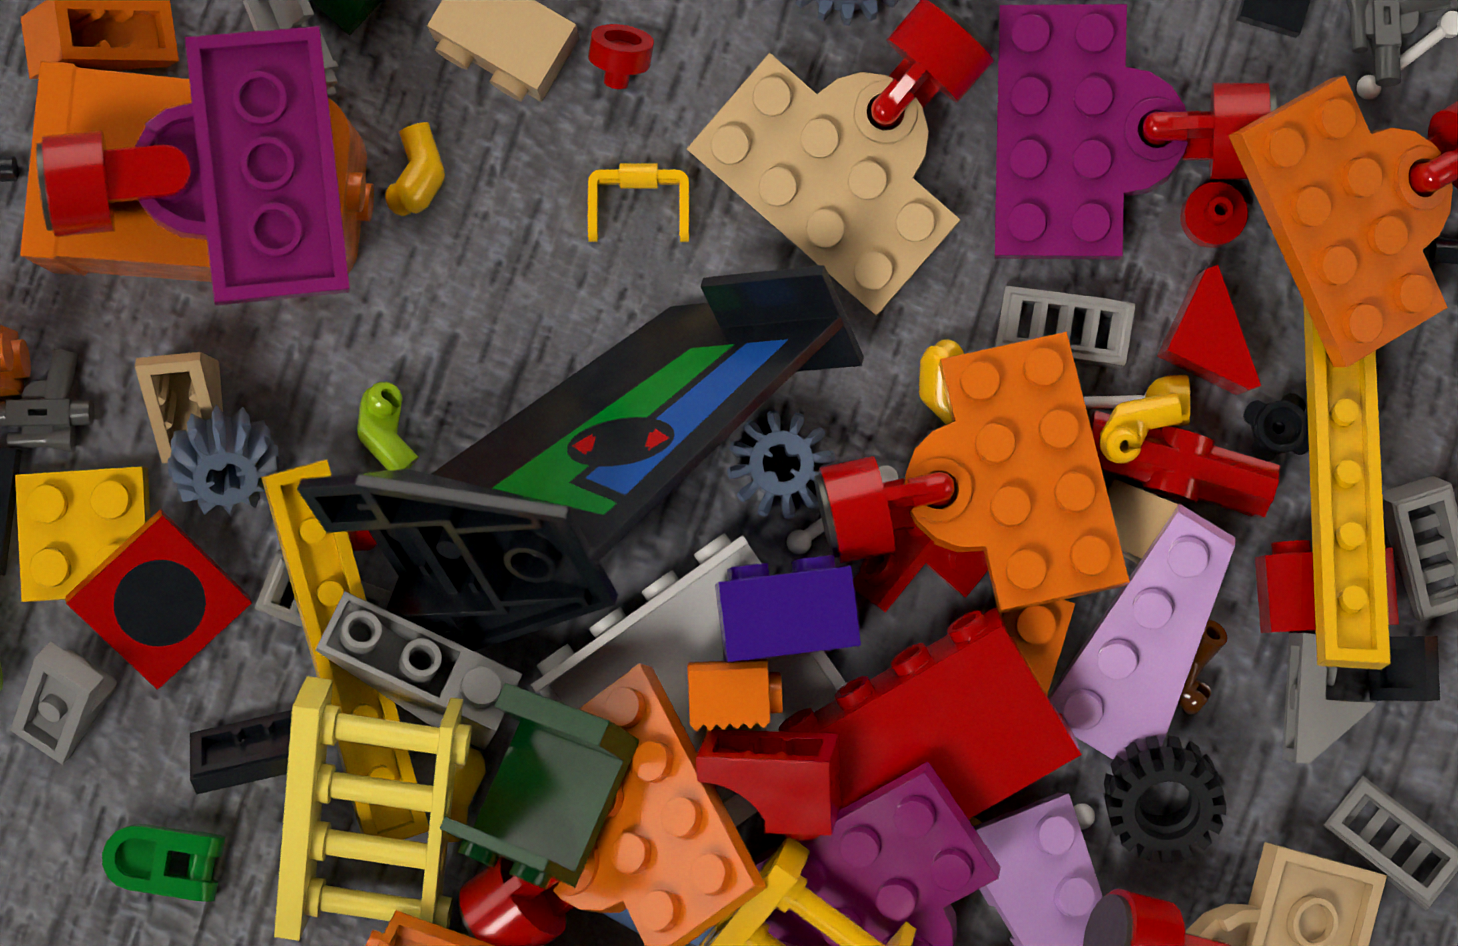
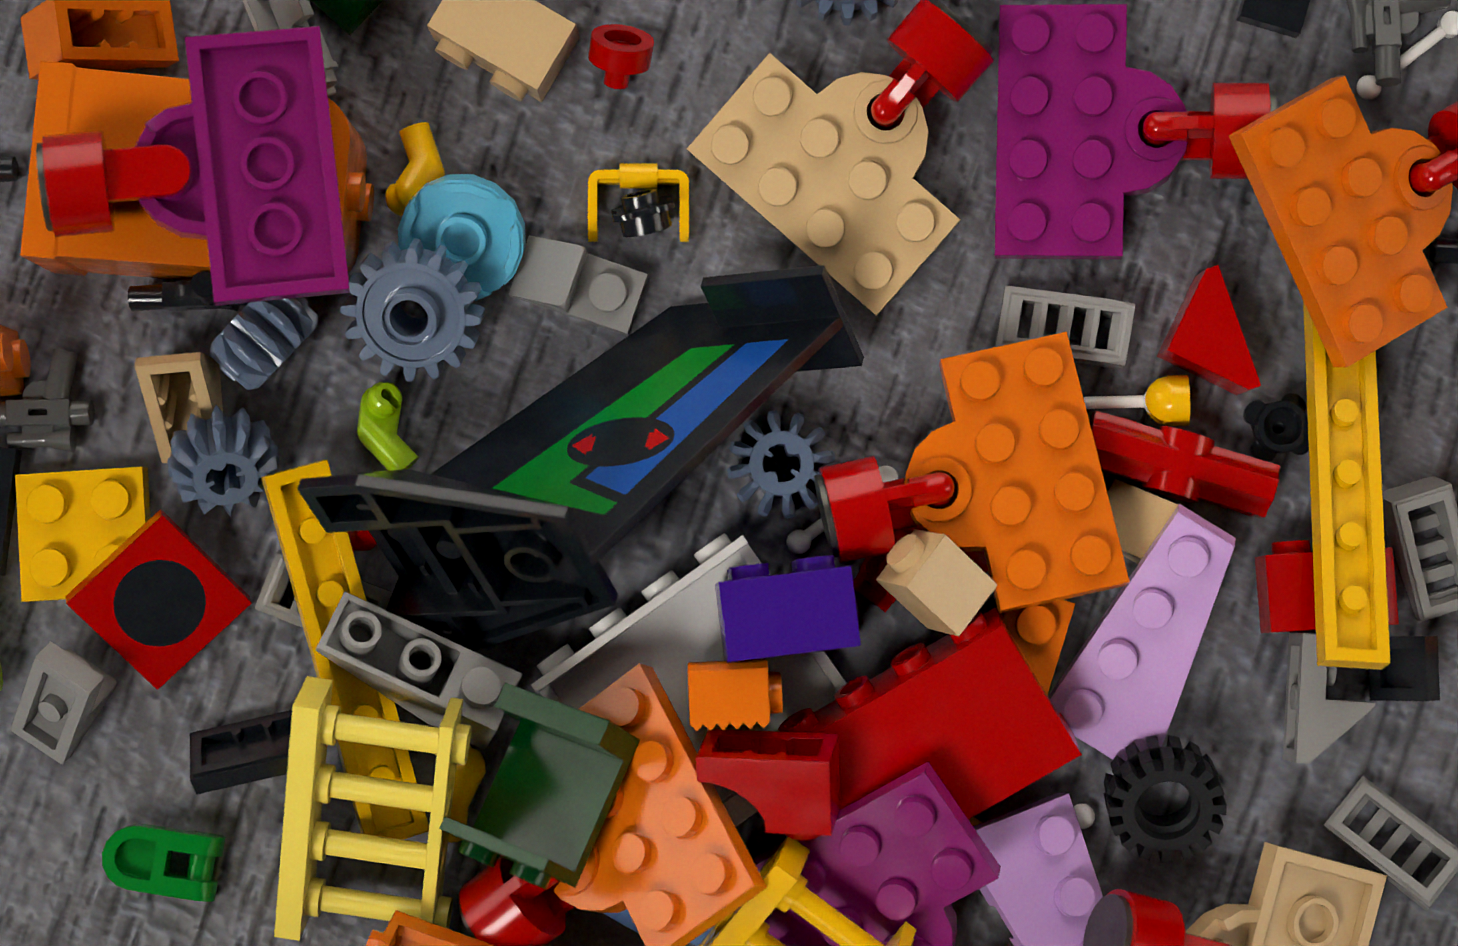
yellow arm [919,339,964,425] -> none
yellow arm [1100,392,1182,463] -> none
reddish brown arm [1178,620,1228,714] -> none
red tile [1180,182,1248,248] -> none
none -> black piece [128,271,248,311]
none -> sand blue gear [209,297,318,390]
none -> sand blue gear [341,239,485,382]
none -> medium azure tile [398,174,526,301]
none -> light grey slope [508,235,649,336]
none -> black plate [611,188,674,237]
none -> tan brick [876,529,998,636]

